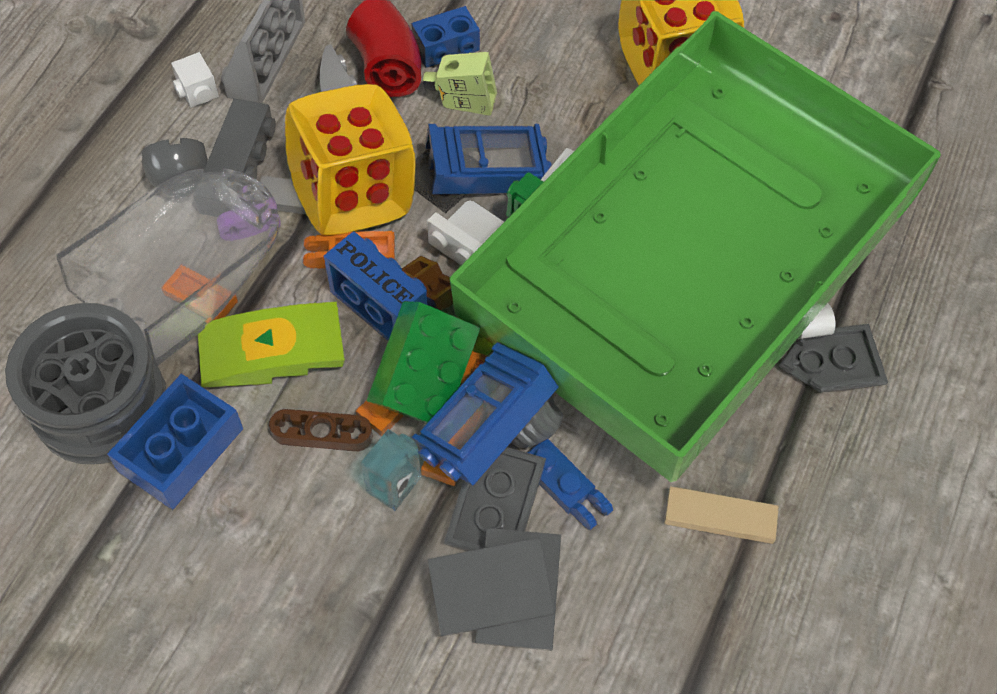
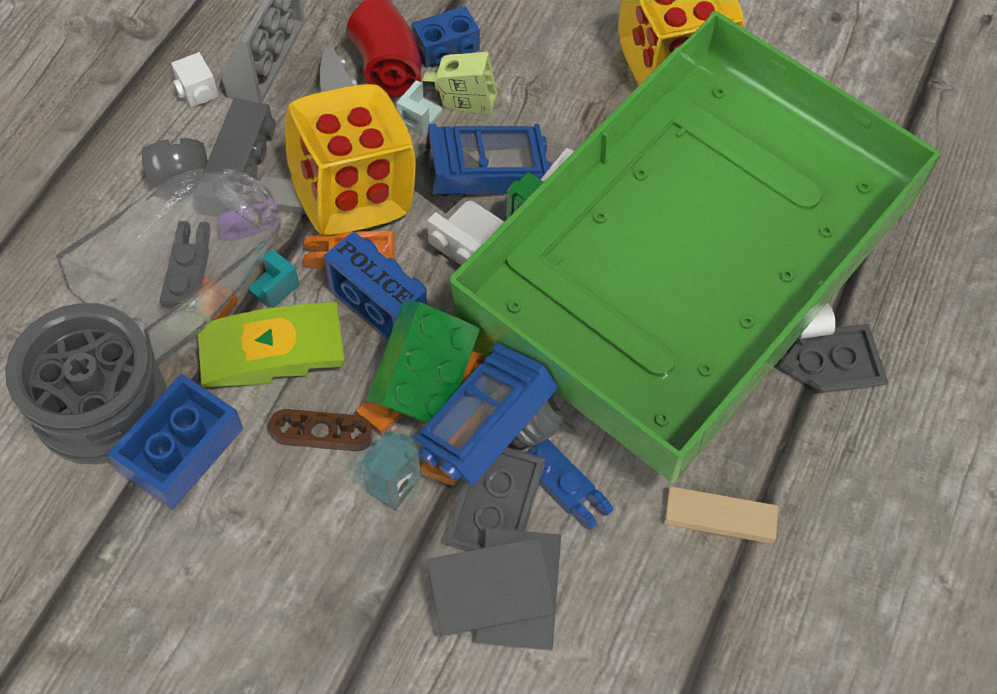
reddish brown brick [402,256,453,310] -> none
none -> dark grey hinge [160,221,211,309]
none -> teal panel [248,249,299,308]
none -> light aqua panel [396,80,442,136]

